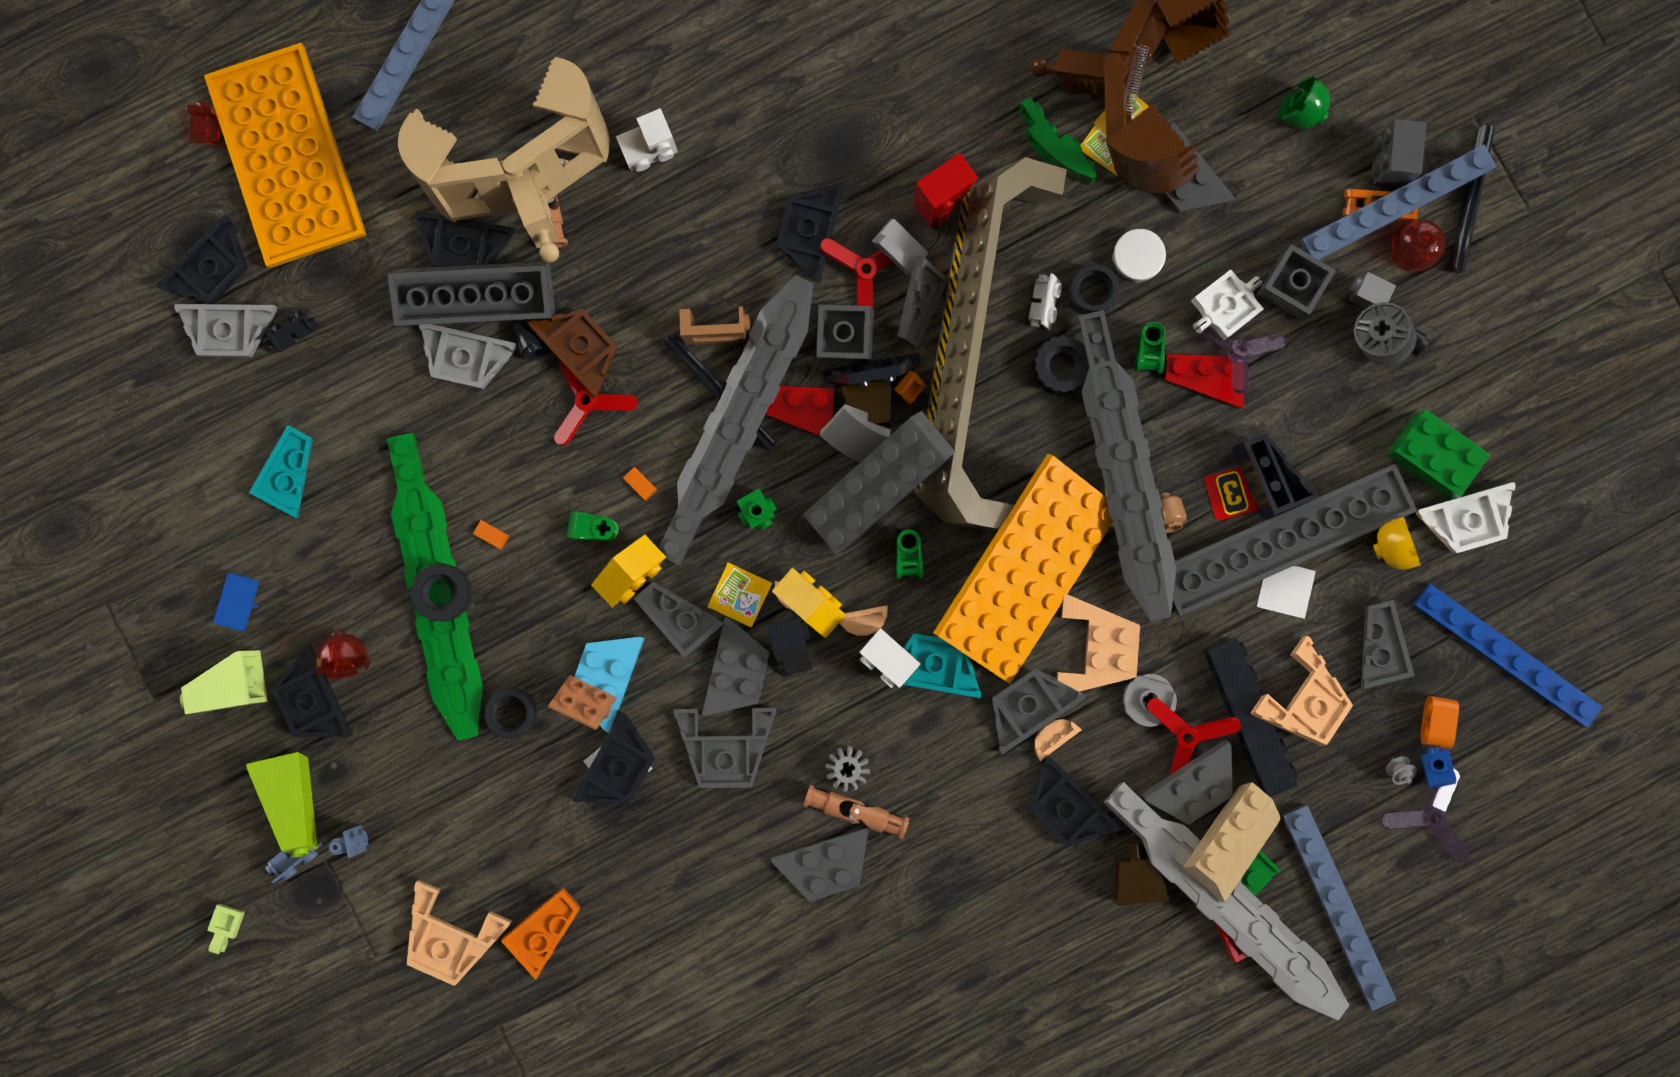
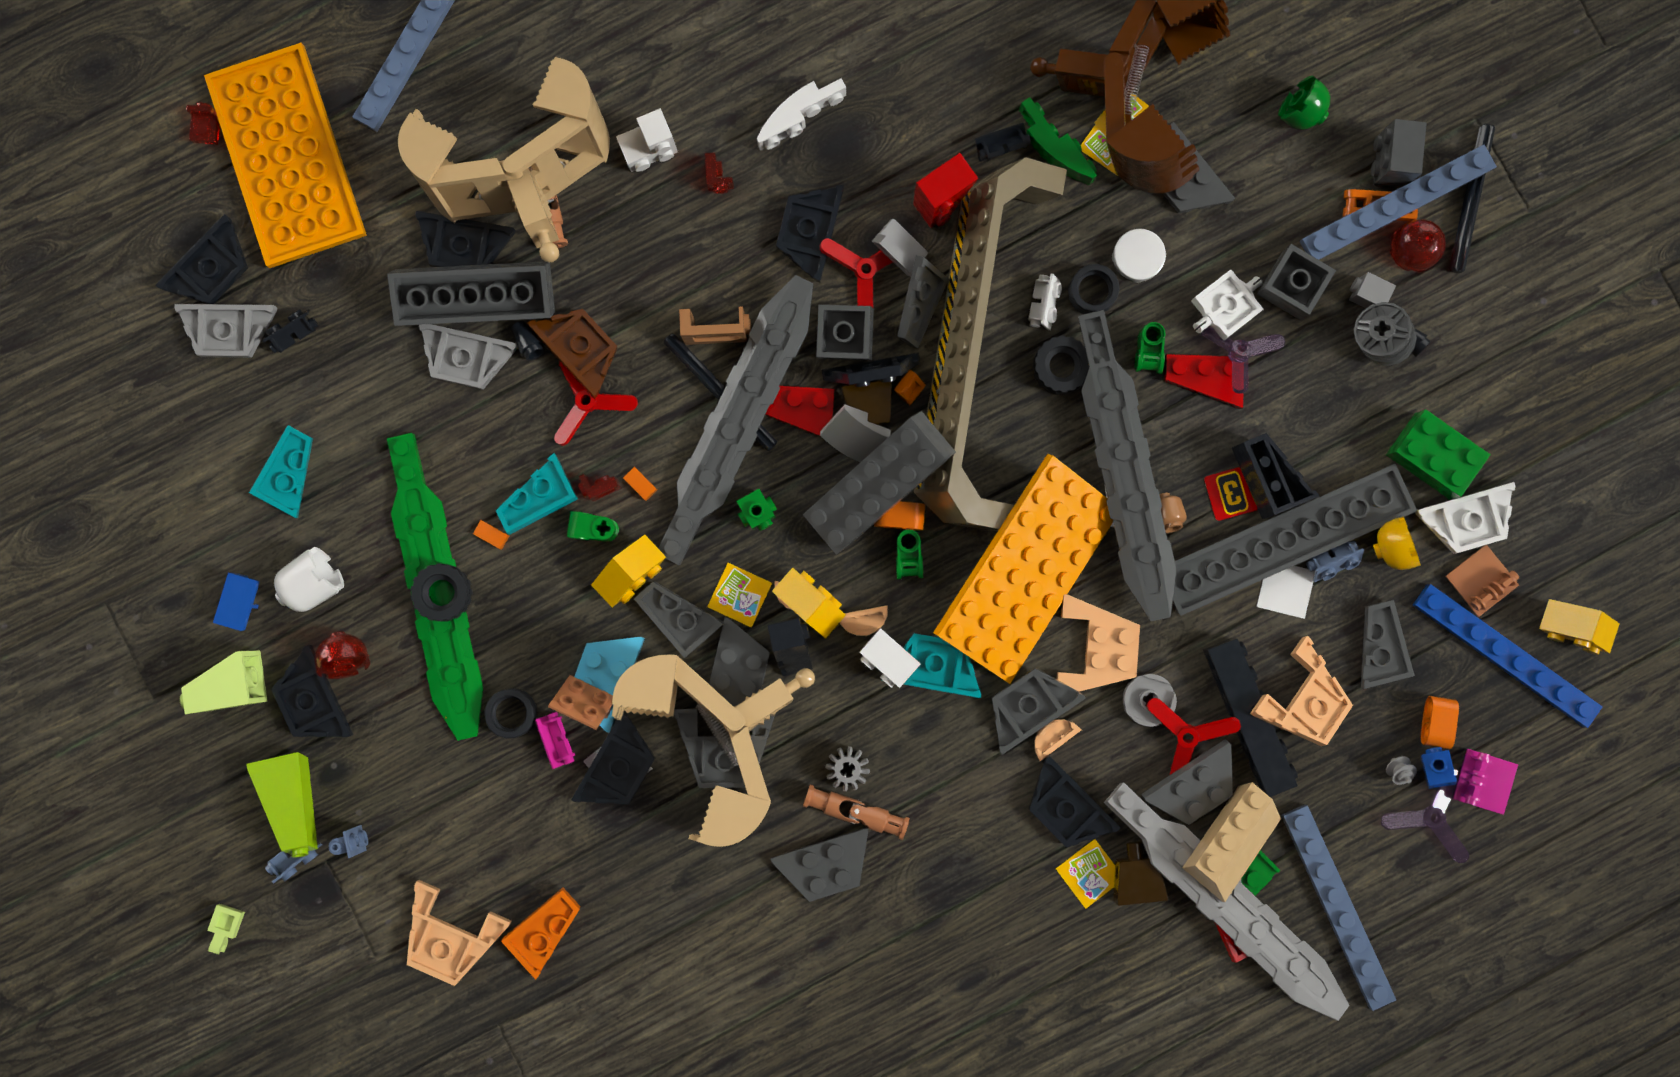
none -> white cylinder [274,547,344,612]
none -> teal wing [496,453,578,535]
none -> dark pink hinge [535,712,575,769]
none -> clear red bracket [578,474,622,501]
none -> tan piece [612,655,815,847]
none -> clear red bracket [705,153,734,194]
none -> white slope [757,78,846,151]
none -> orange beam [874,501,926,531]
none -> black hinge [975,122,1031,162]
none -> sticker [1056,839,1115,909]
none -> sand blue hinge [1306,541,1364,583]
none -> nougat hinge [1445,545,1519,617]
none -> dark pink hinge [1452,749,1518,815]
none -> yellow brick [1539,599,1619,655]

